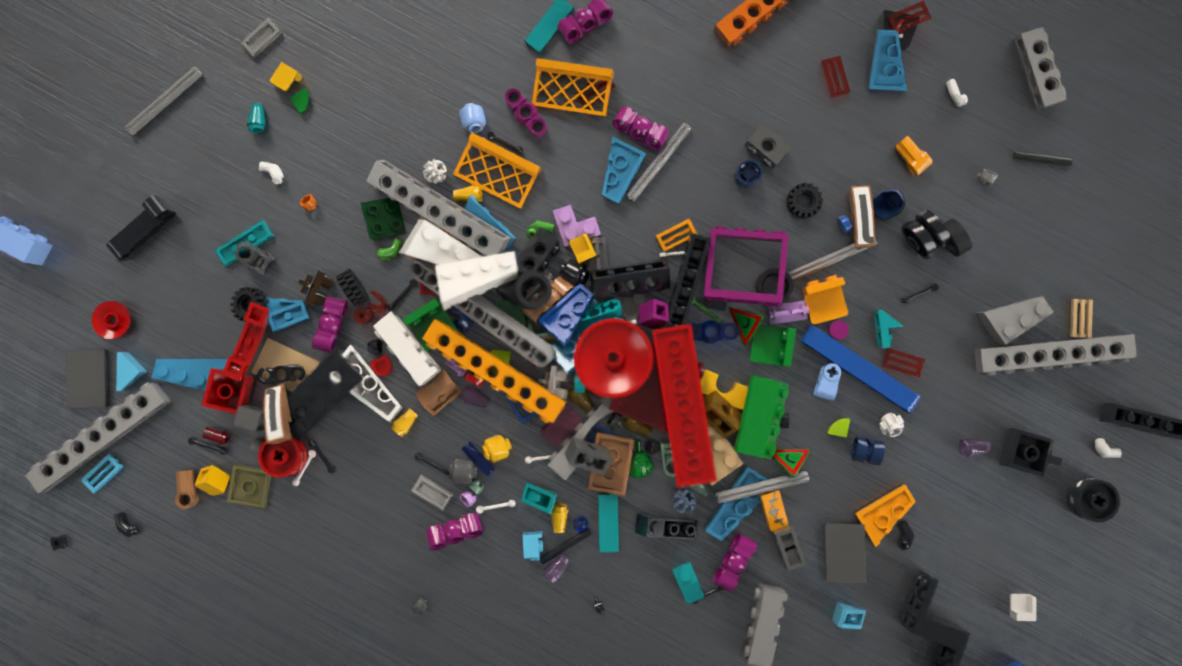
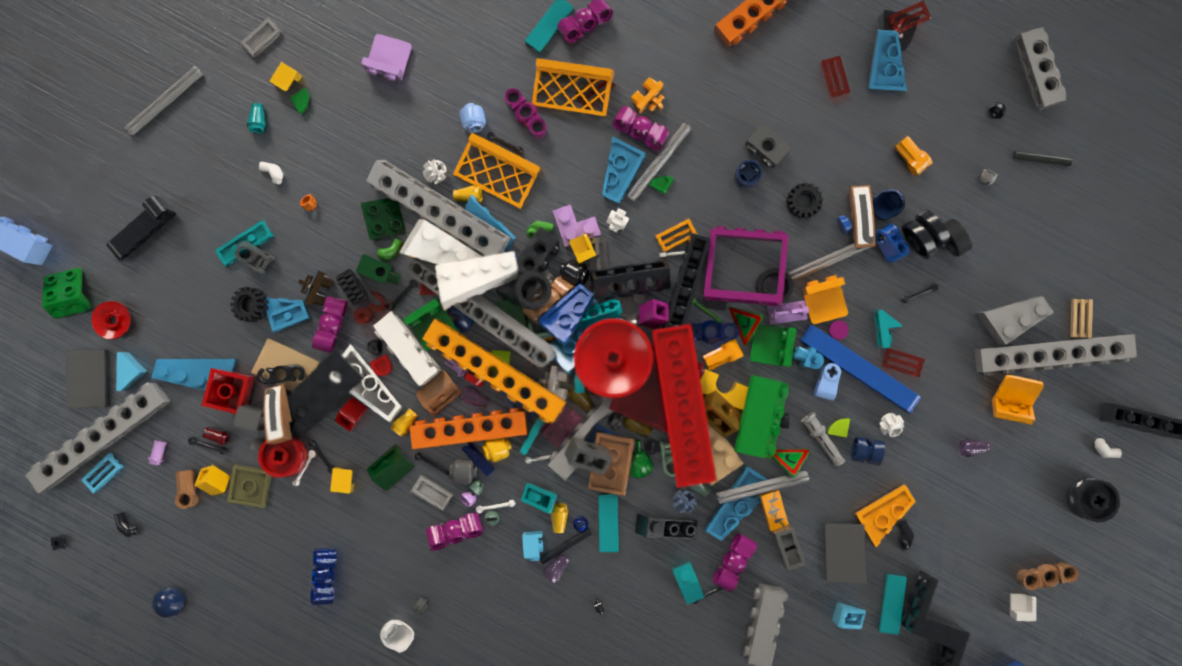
red slope [222,302,270,382] -> none
white arm [946,79,968,106] -> none
black hinge [999,428,1062,477] -> none
none -> green bracket [42,268,91,319]
none -> lavender pin [148,440,167,465]
none -> dark blue hair [151,587,185,618]
none -> clear blue piece [310,548,337,605]
none -> yellow panel [330,467,354,493]
none -> red brick [335,397,367,432]
none -> dark green torso [355,254,402,285]
none -> lavender bracket [361,34,412,81]
none -> dark green panel [366,444,414,491]
none -> white hair [380,619,414,653]
none -> orange brick [409,408,529,449]
none -> sand green hinge [484,510,500,526]
none -> teal tile [519,418,544,455]
none -> white gear [606,208,629,233]
none -> light orange hips [631,77,665,113]
none -> green tile [648,176,675,195]
none -> light orange piece [702,339,744,371]
none -> dark azure hips [792,347,824,369]
none -> light grey pin [800,412,845,467]
none -> blue piece [875,223,910,263]
none -> teal tile [878,574,907,635]
none -> black hinge [988,102,1006,119]
none -> light orange bracket [991,375,1044,425]
none -> medium nougat piece [1016,562,1079,590]

